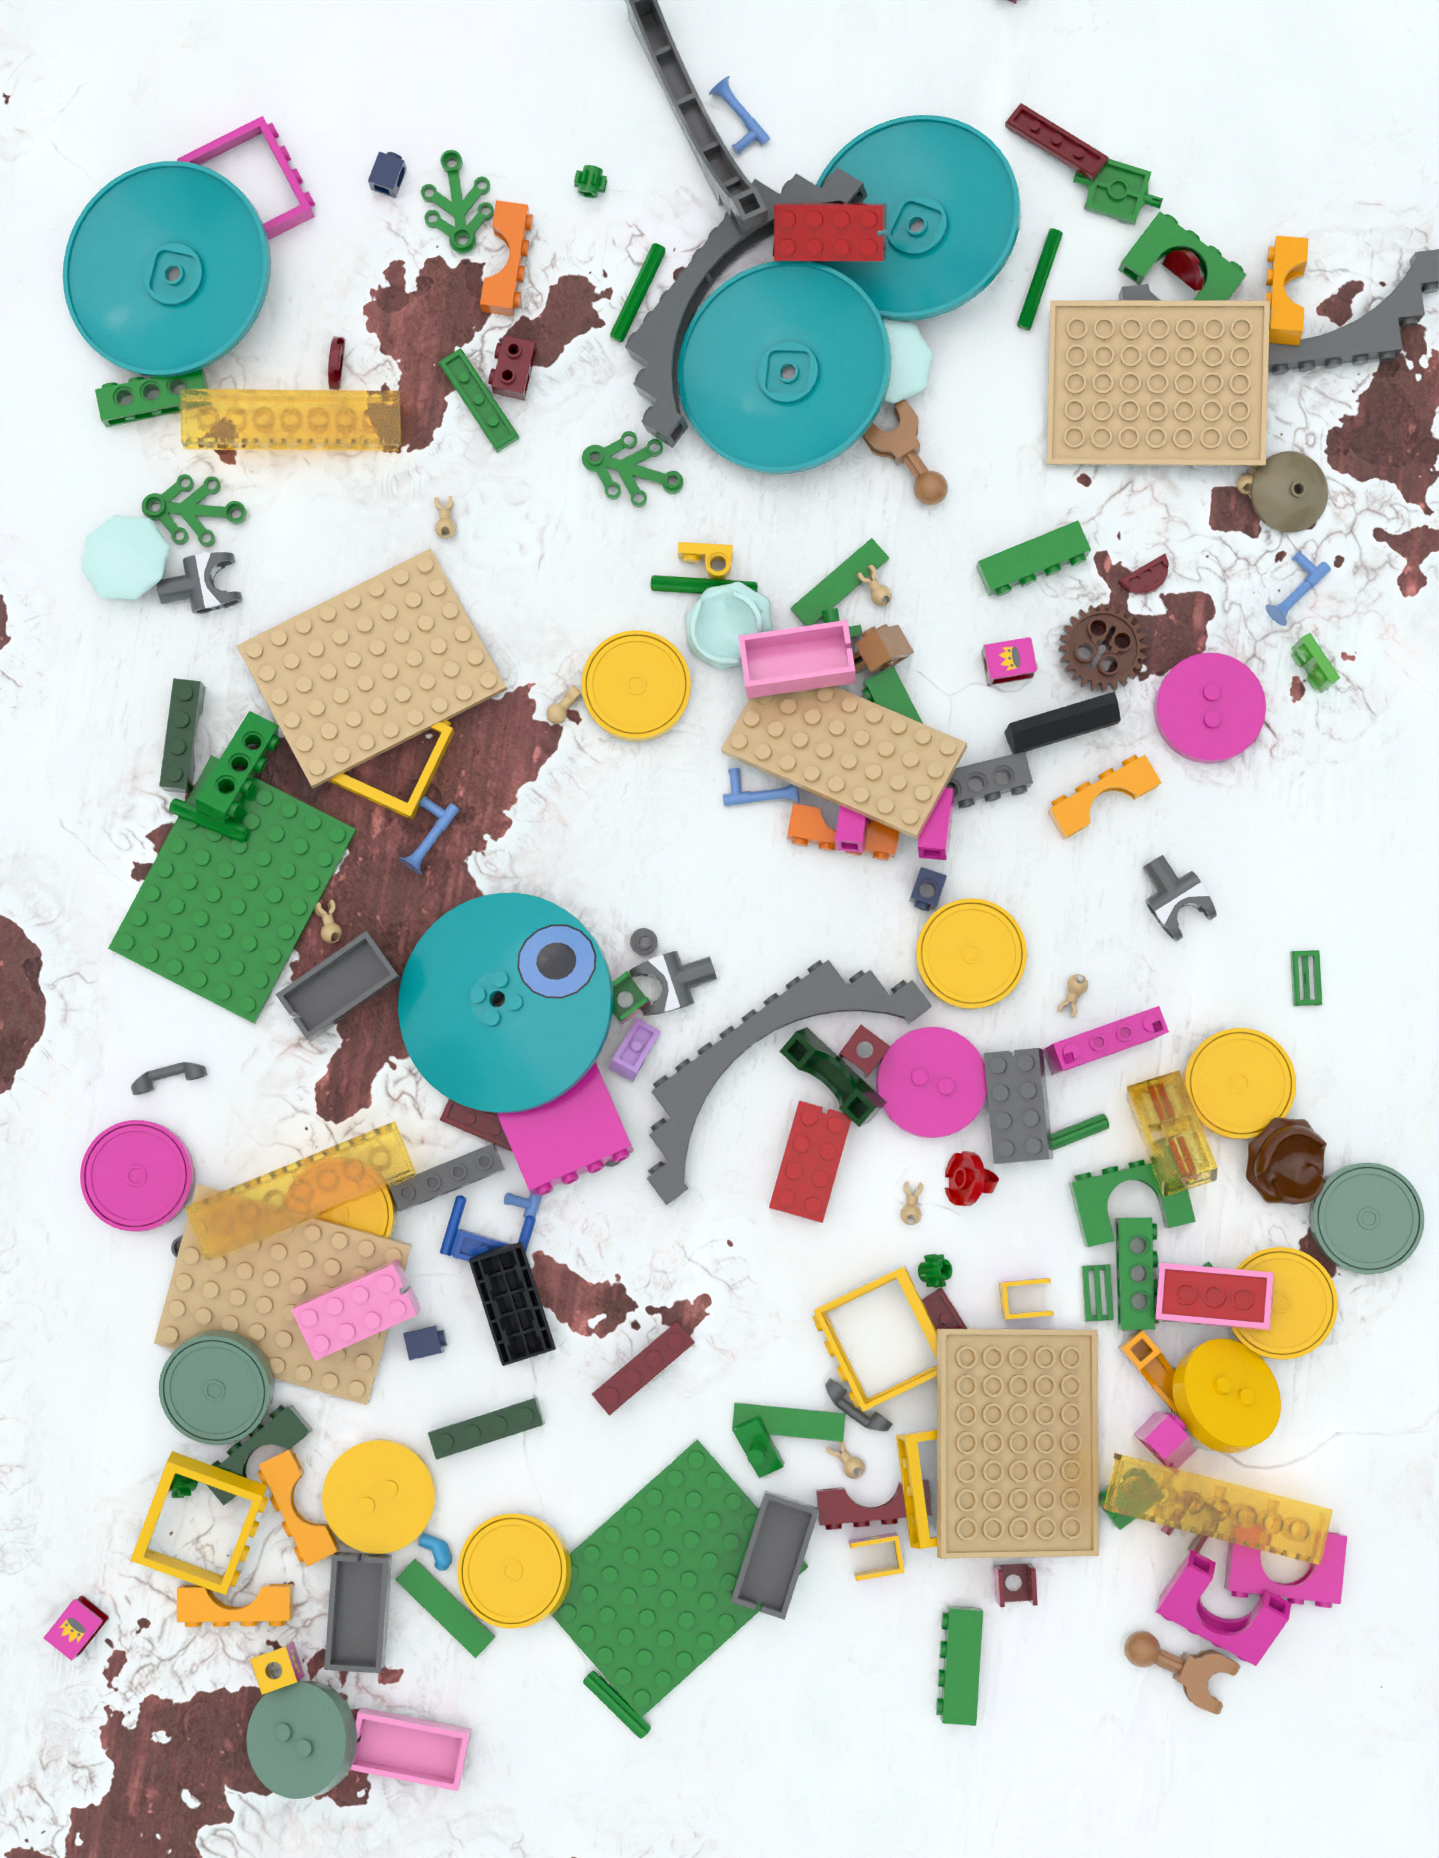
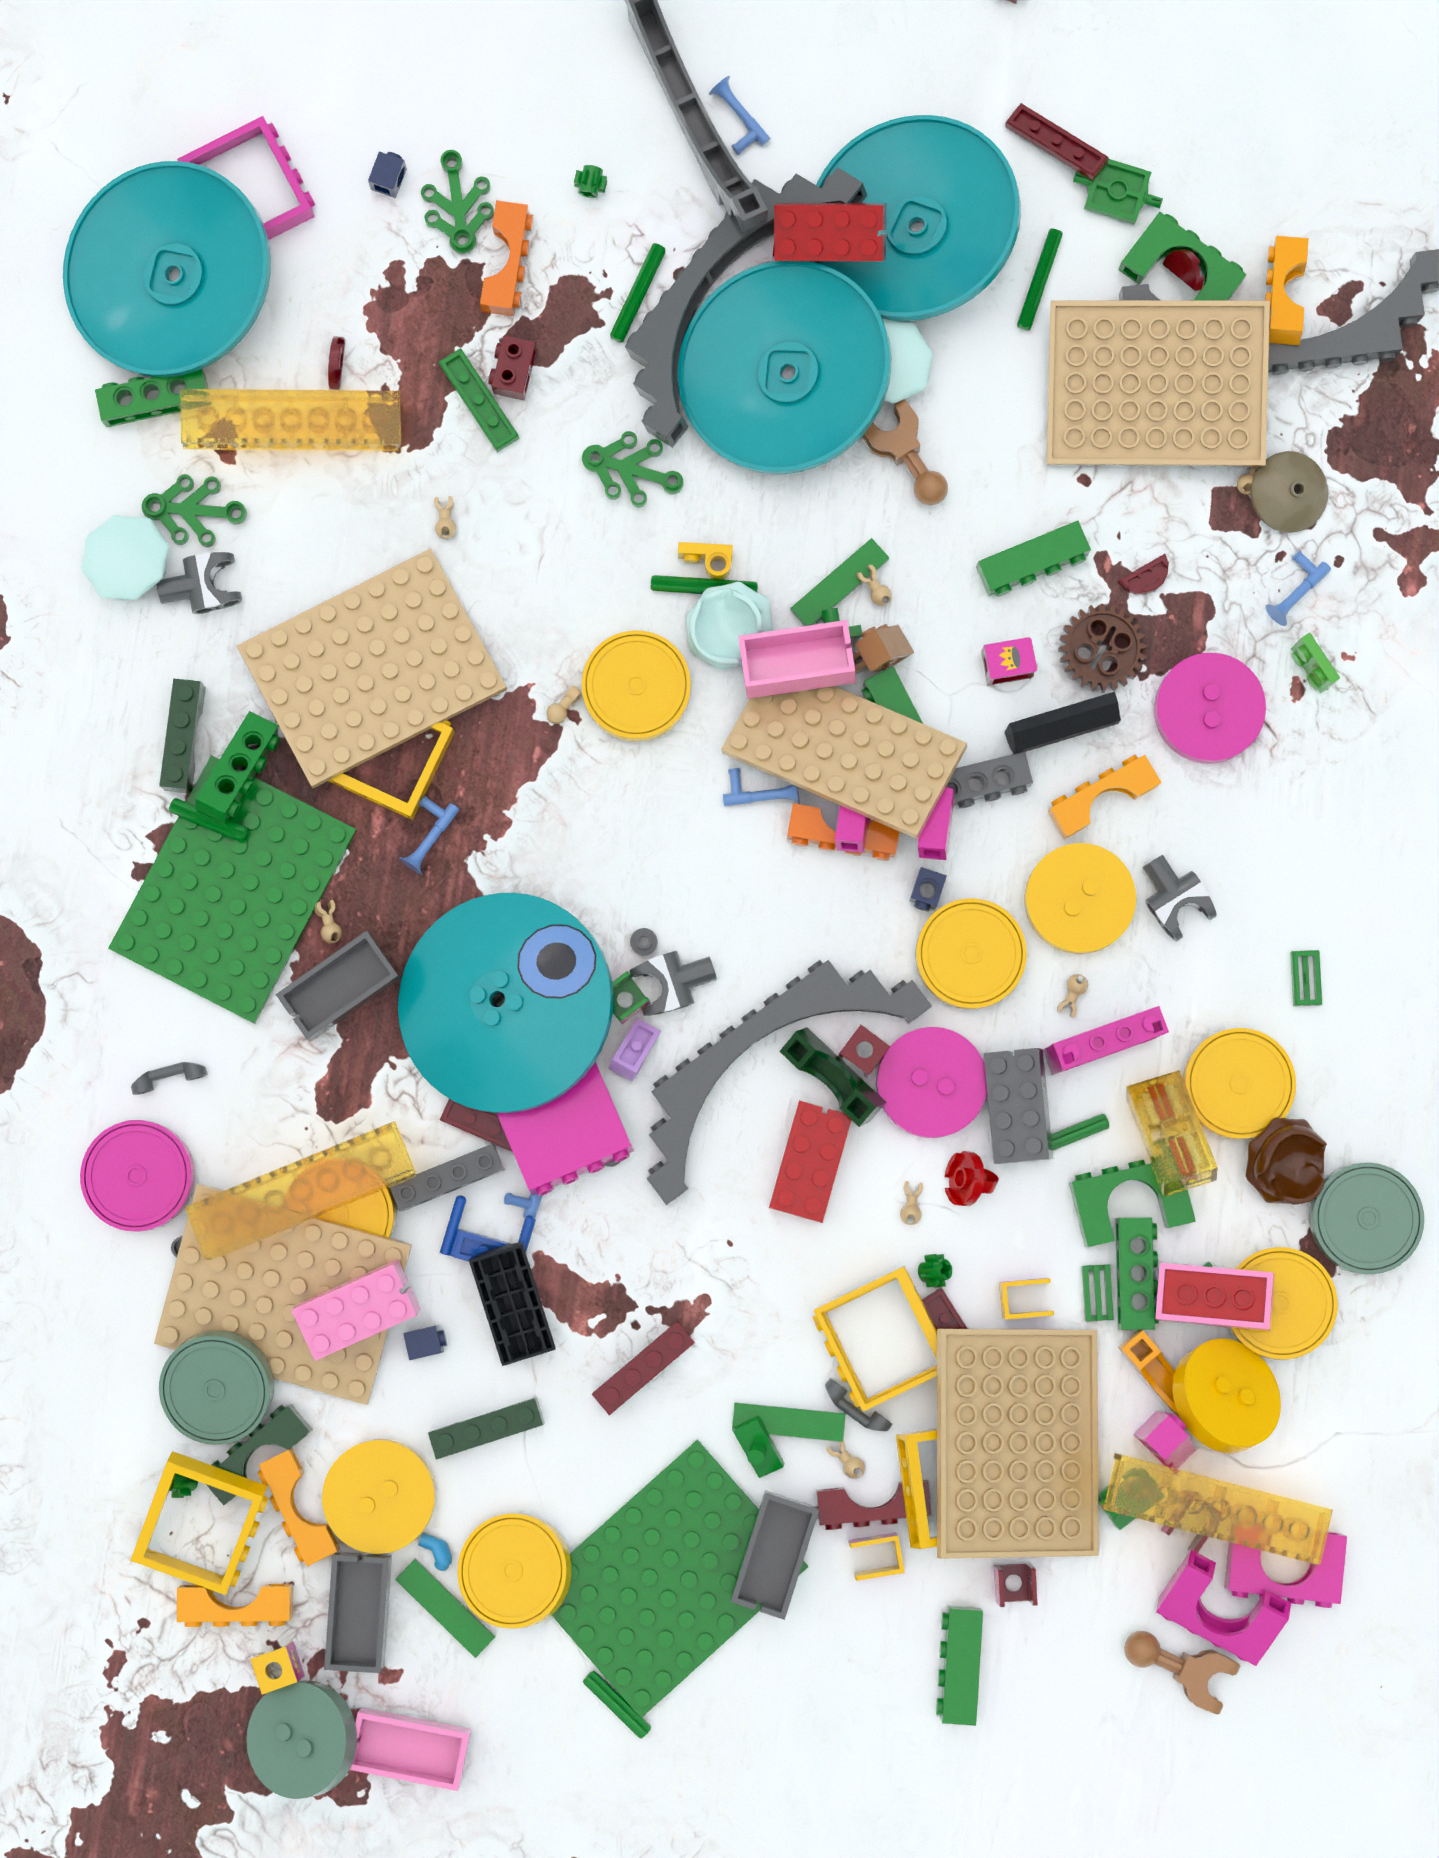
dark pink piece [43,1595,109,1661] -> none
none -> yellow brick [1024,843,1136,954]

